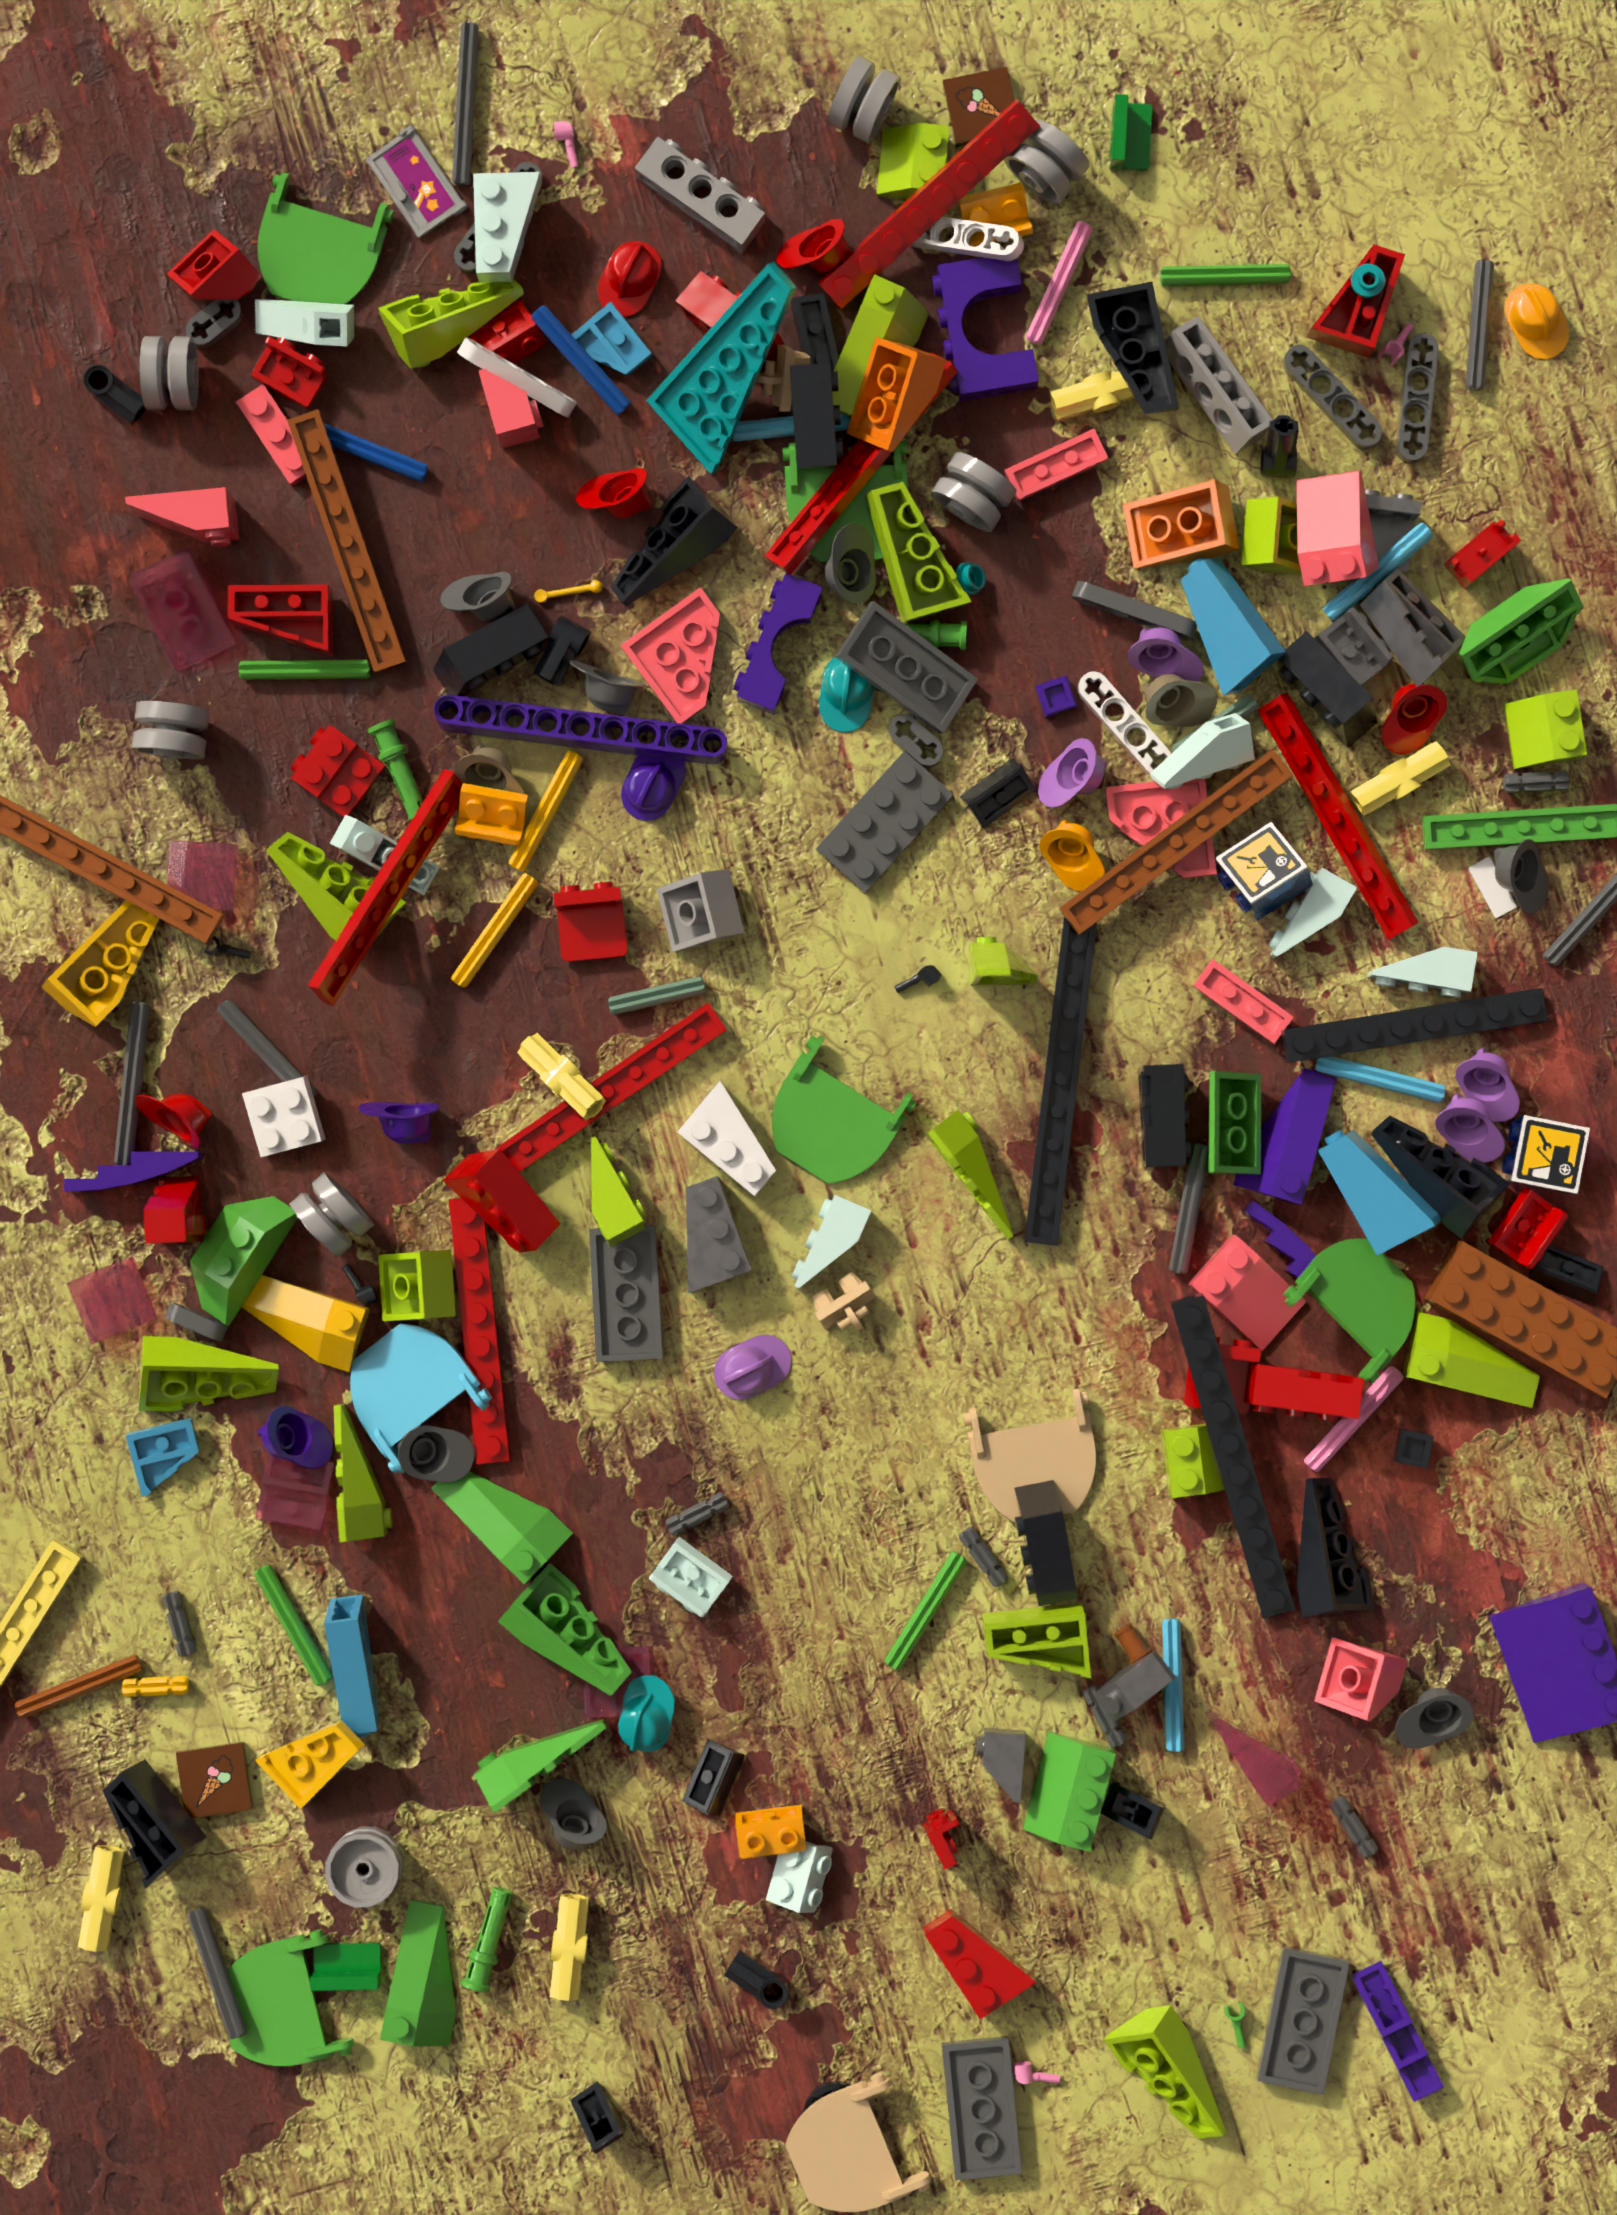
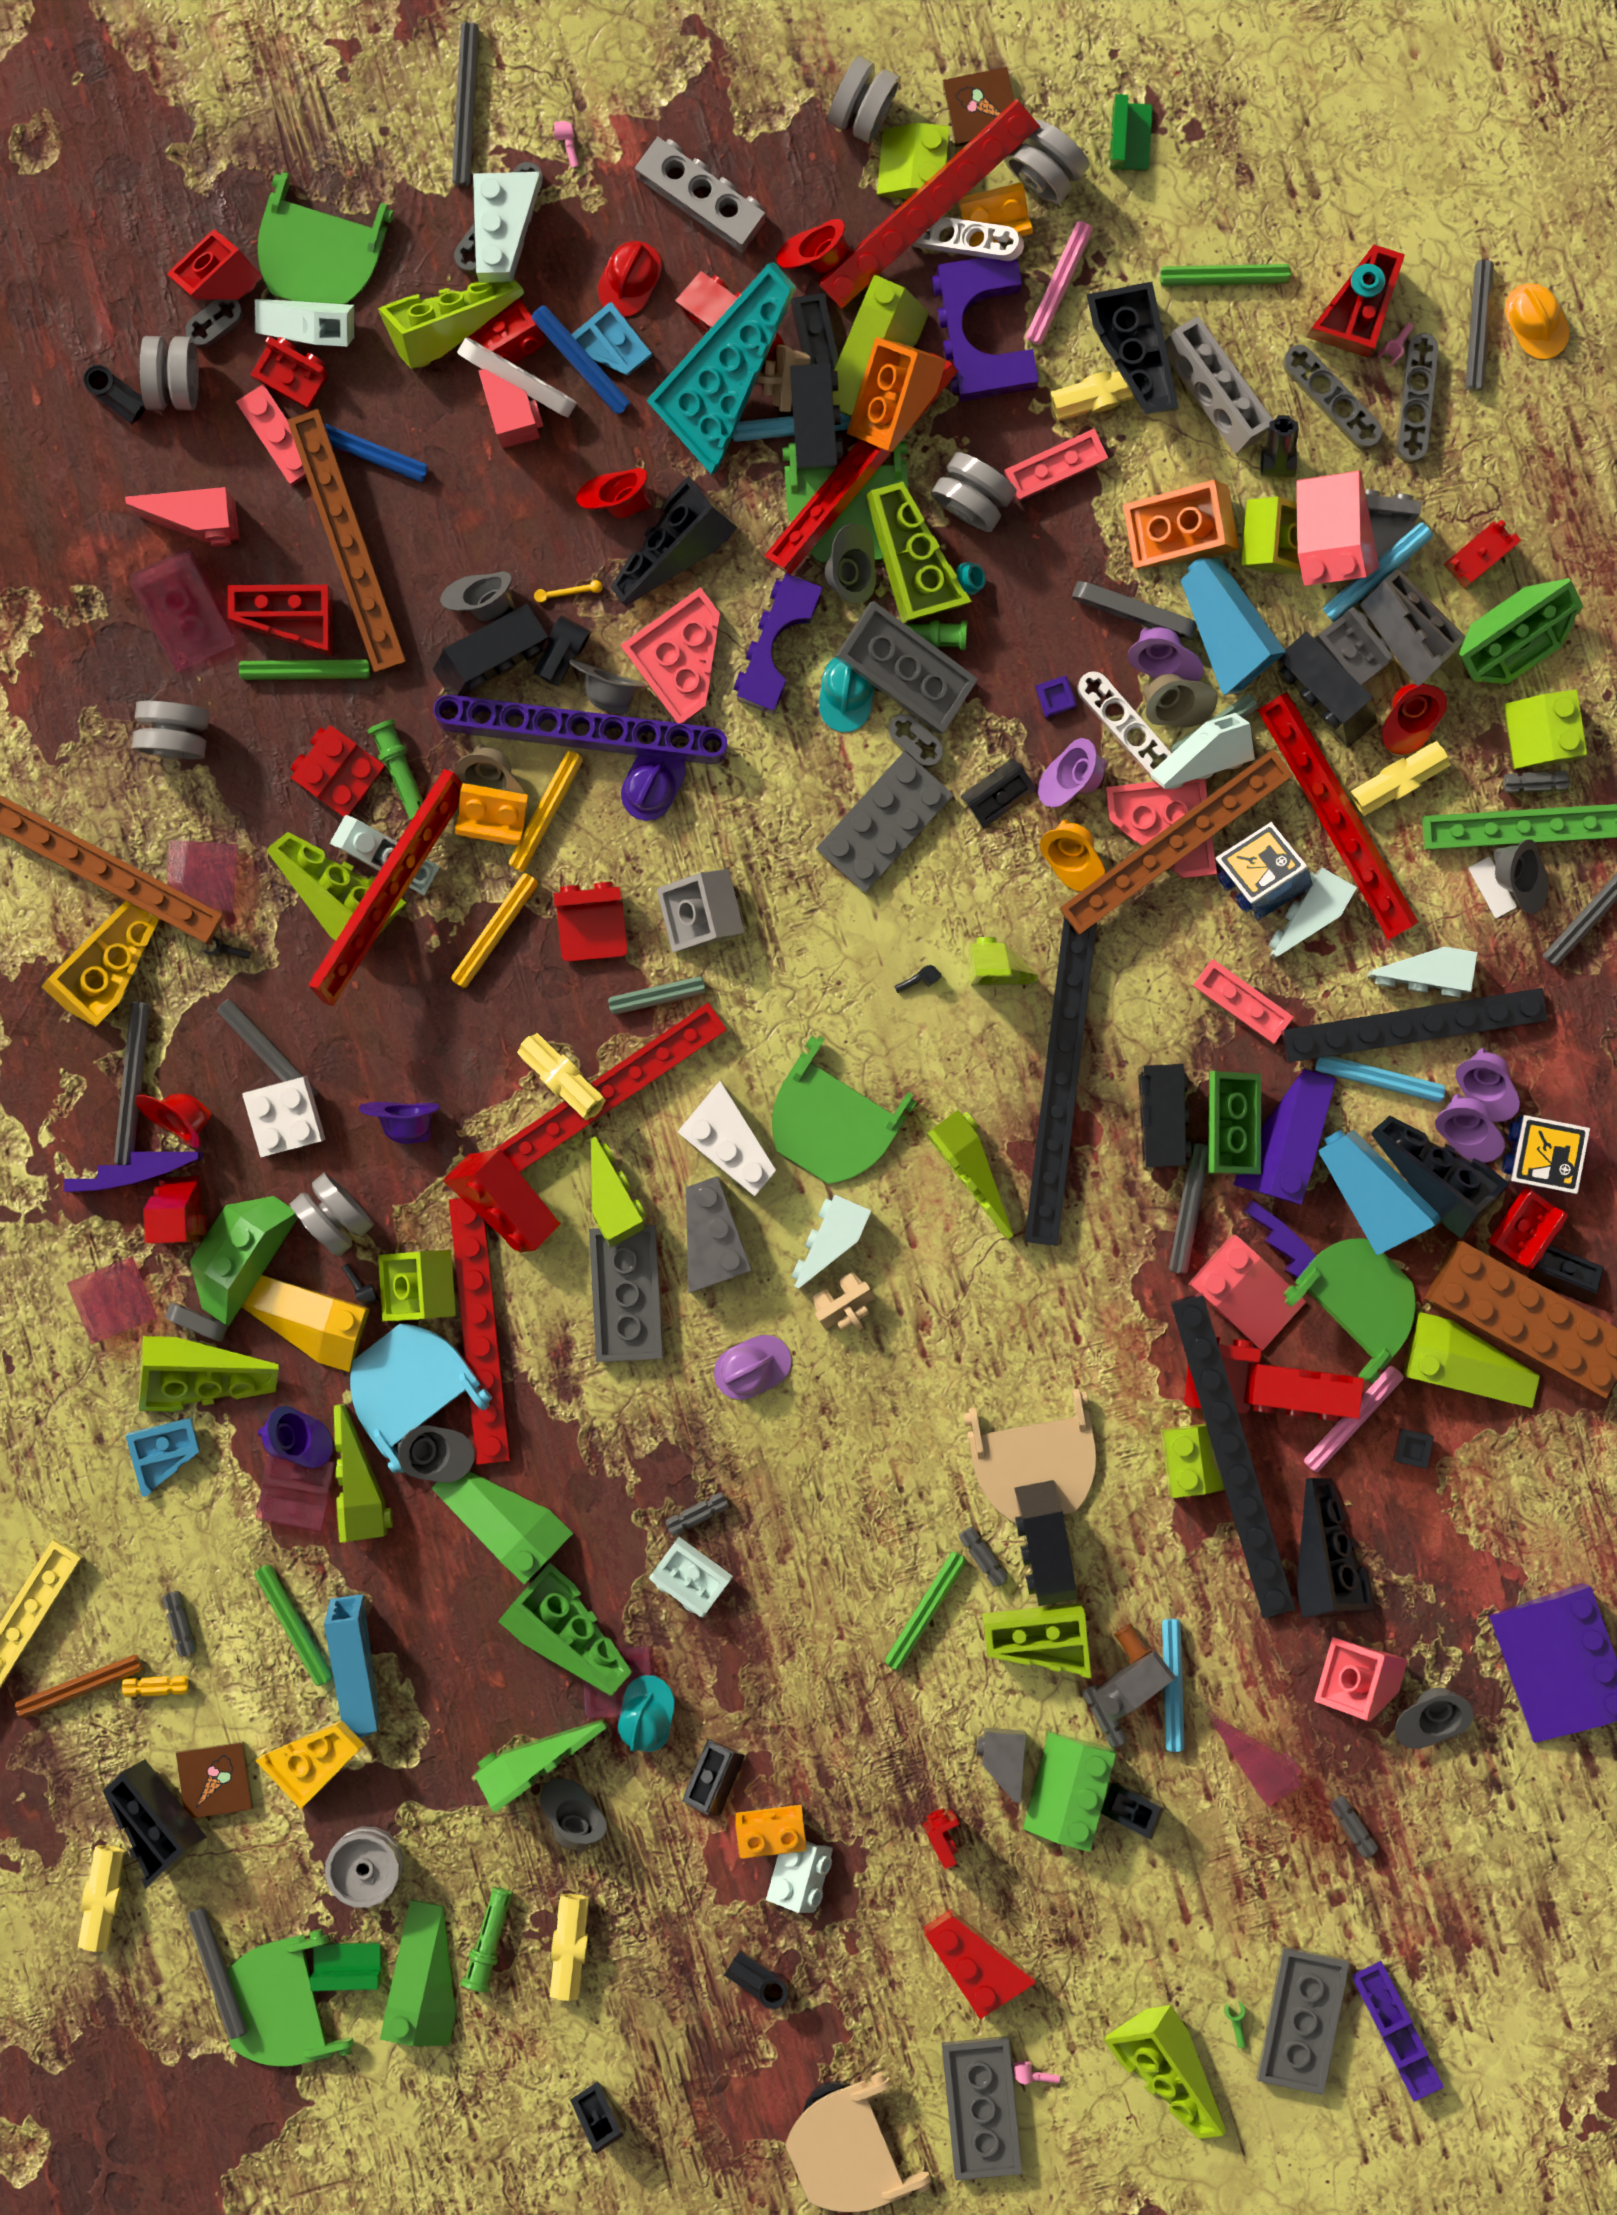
door [366,125,468,238] -> none

